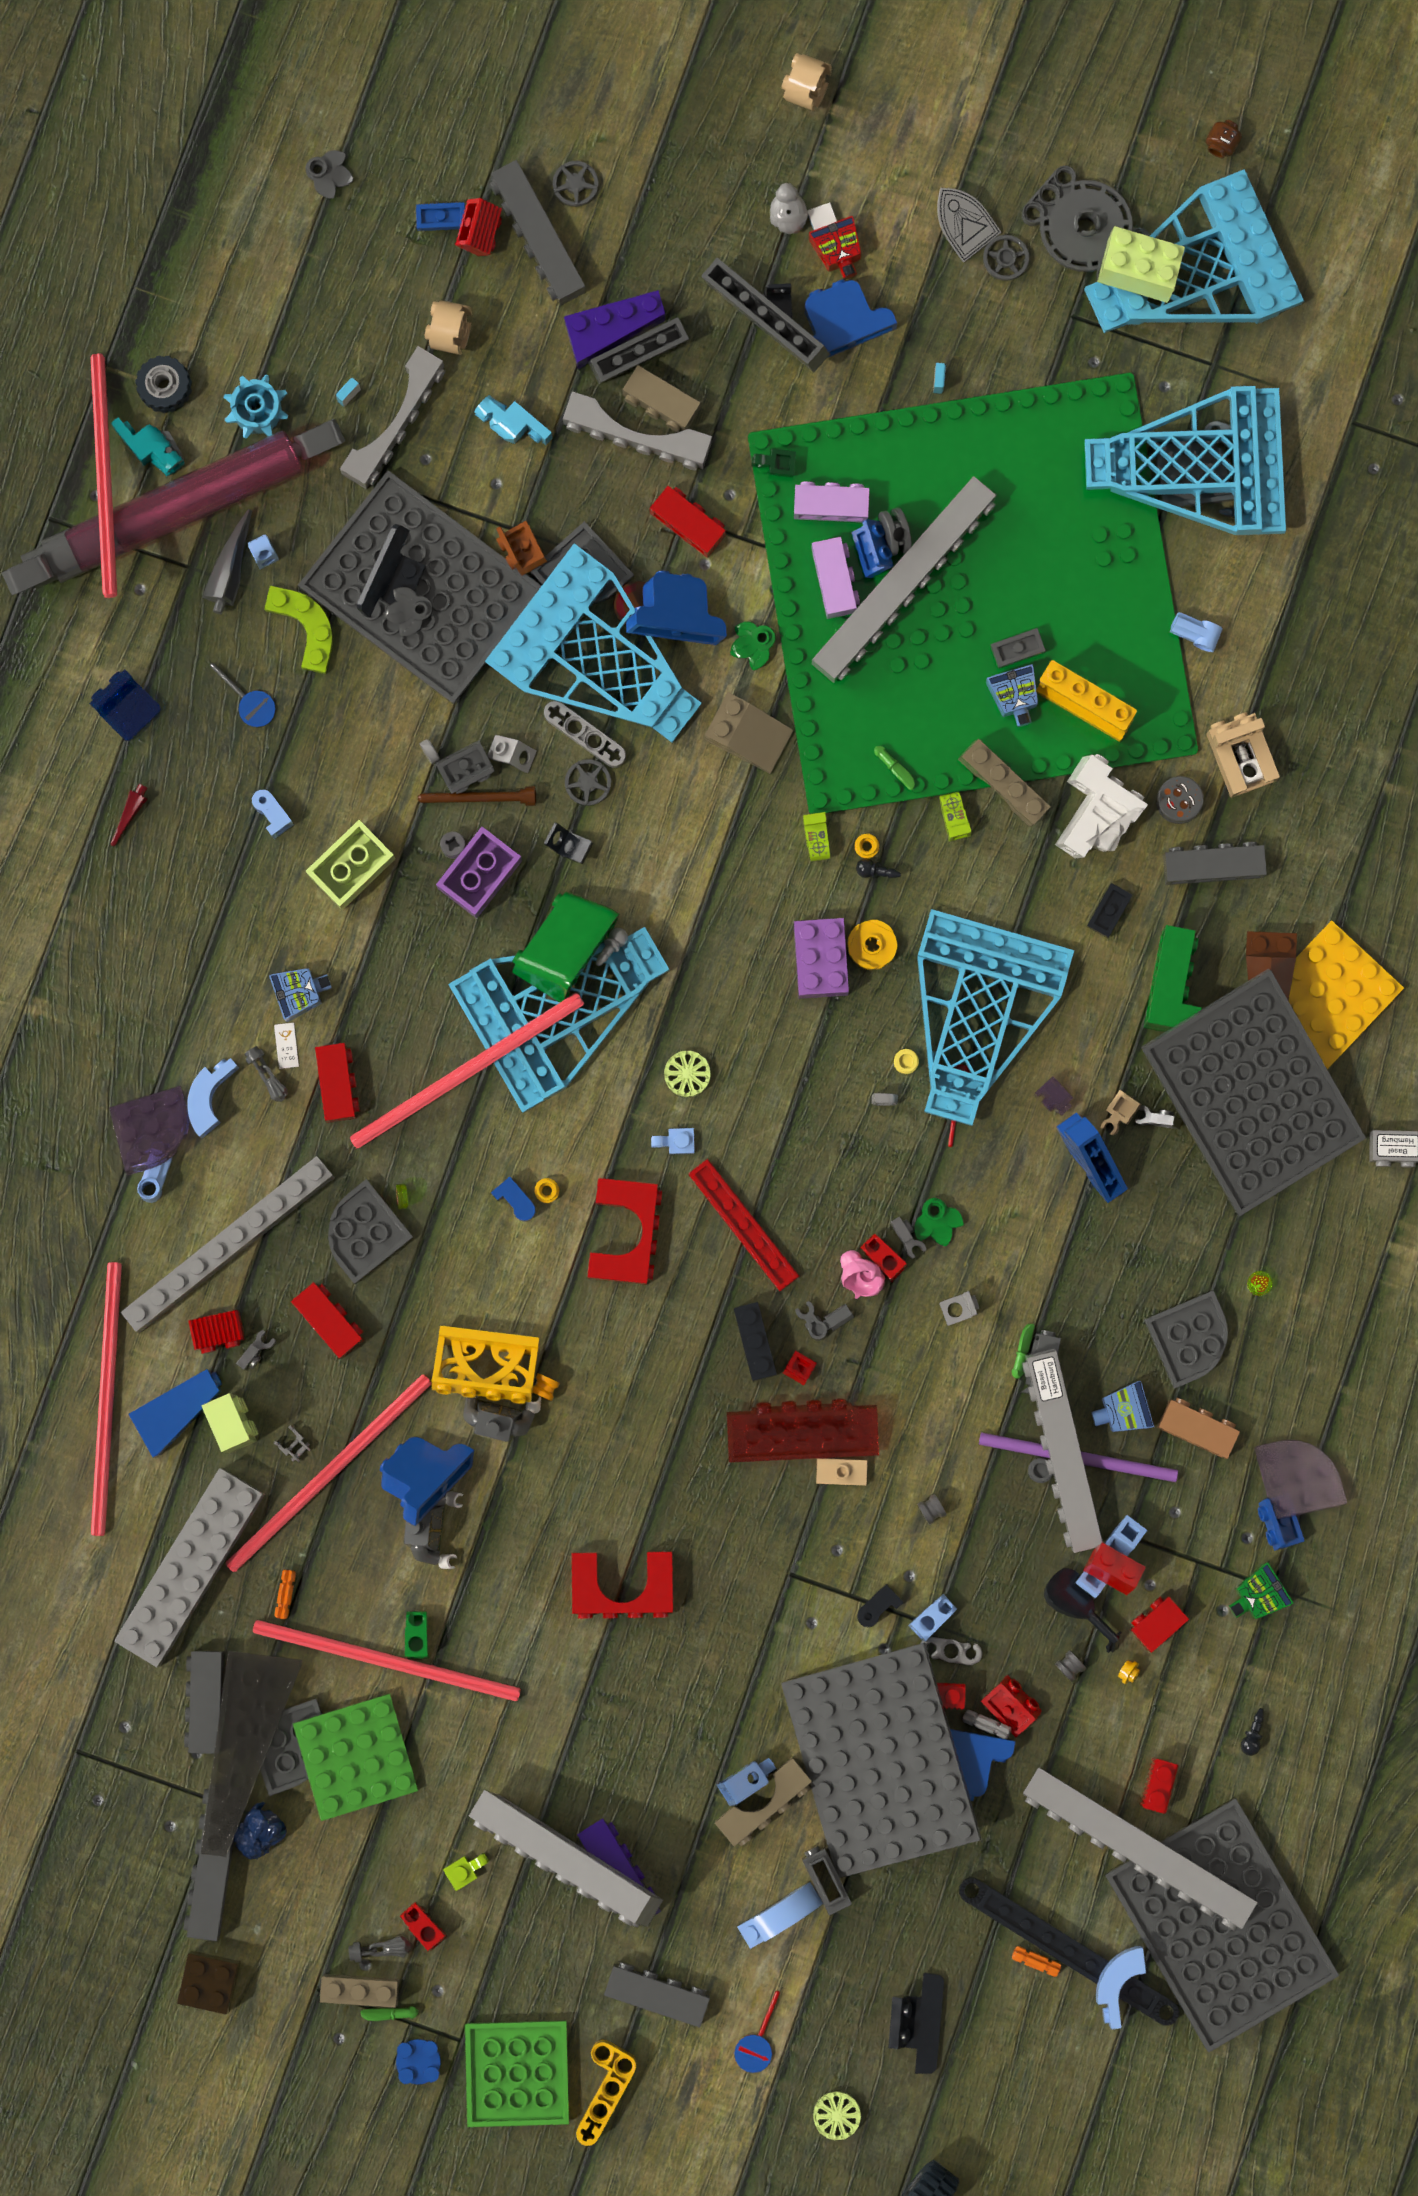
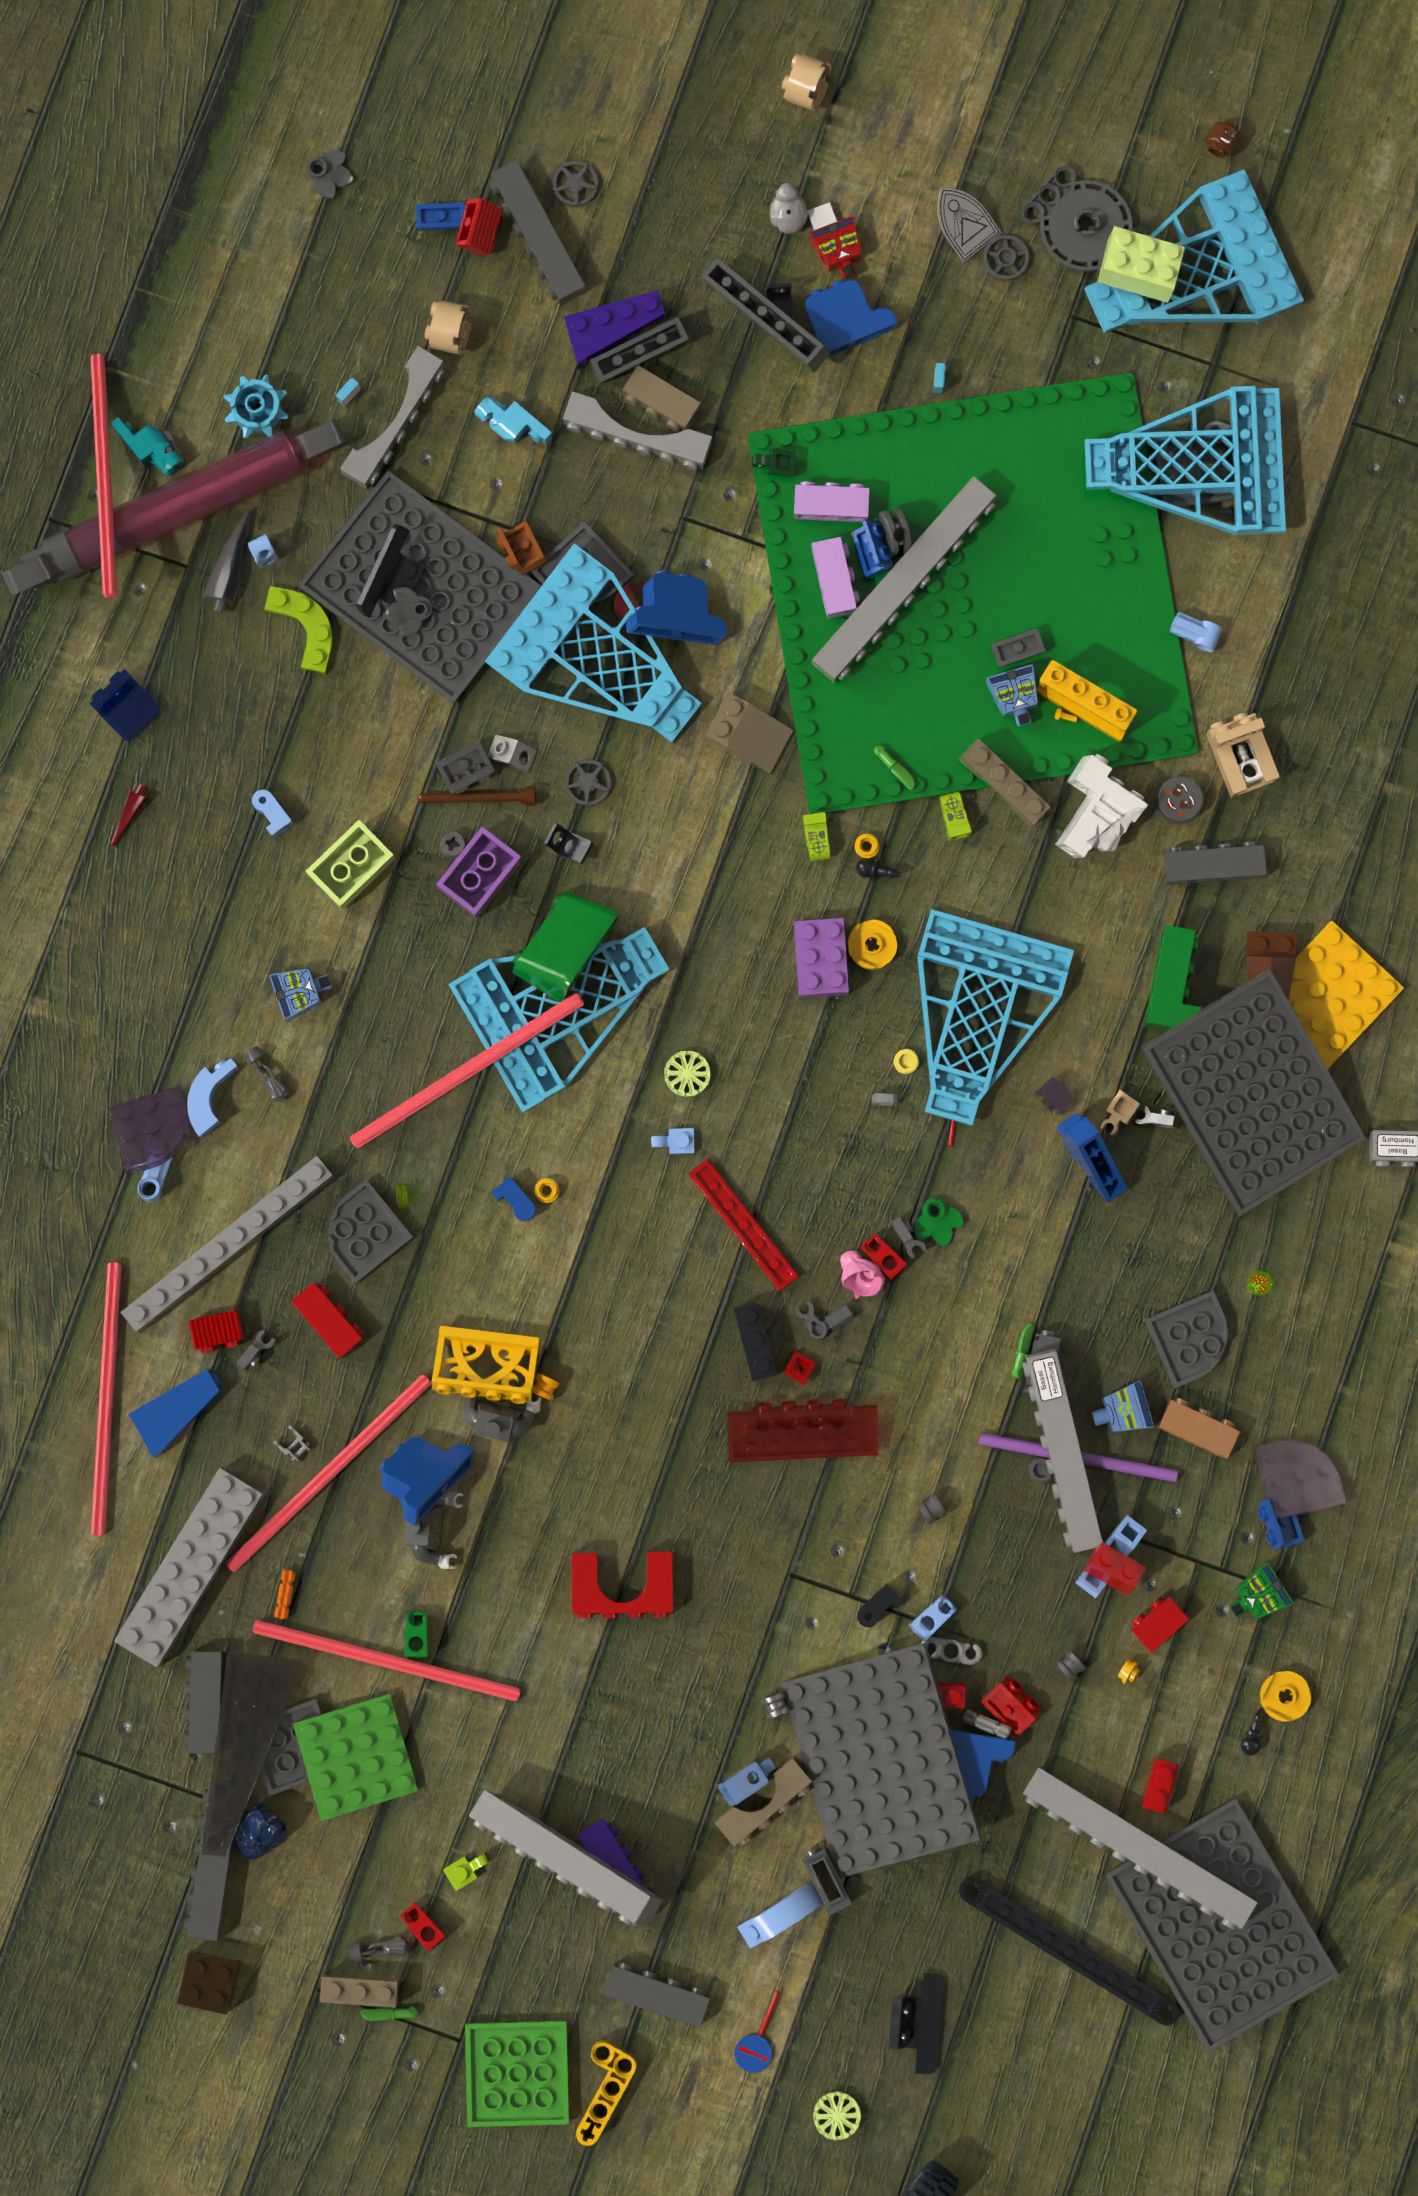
black wheel [135,355,192,413] -> none
yellowish green brick [201,1393,258,1453] -> none
blue piece [210,663,275,728] -> none
white sticker [274,1023,299,1069] -> none
red brick [315,1043,360,1123] -> none
blue piece [396,2039,441,2084] -> none
light grey tile [419,739,440,764] -> none
light grey beam [544,701,626,768] -> none
red arch [587,1178,662,1285] -> none
light grey bar [596,928,628,966] -> none
red brick [650,486,726,558] -> none
green plate [730,622,776,670] -> none
tan plate [816,1459,867,1486] -> none
light grey bracket [939,1291,980,1326] -> none
orange axle [1012,1946,1061,1977] -> none
black piece [1044,1568,1122,1653] -> none
black plate [1086,883,1132,939] -> none
light blue arch [1096,1946,1146,2029] -> none
none -> flat silver wheel [761,1692,790,1719]
none -> yellow piece [1054,708,1077,723]
none -> yellow plate [1260,1671,1311,1722]

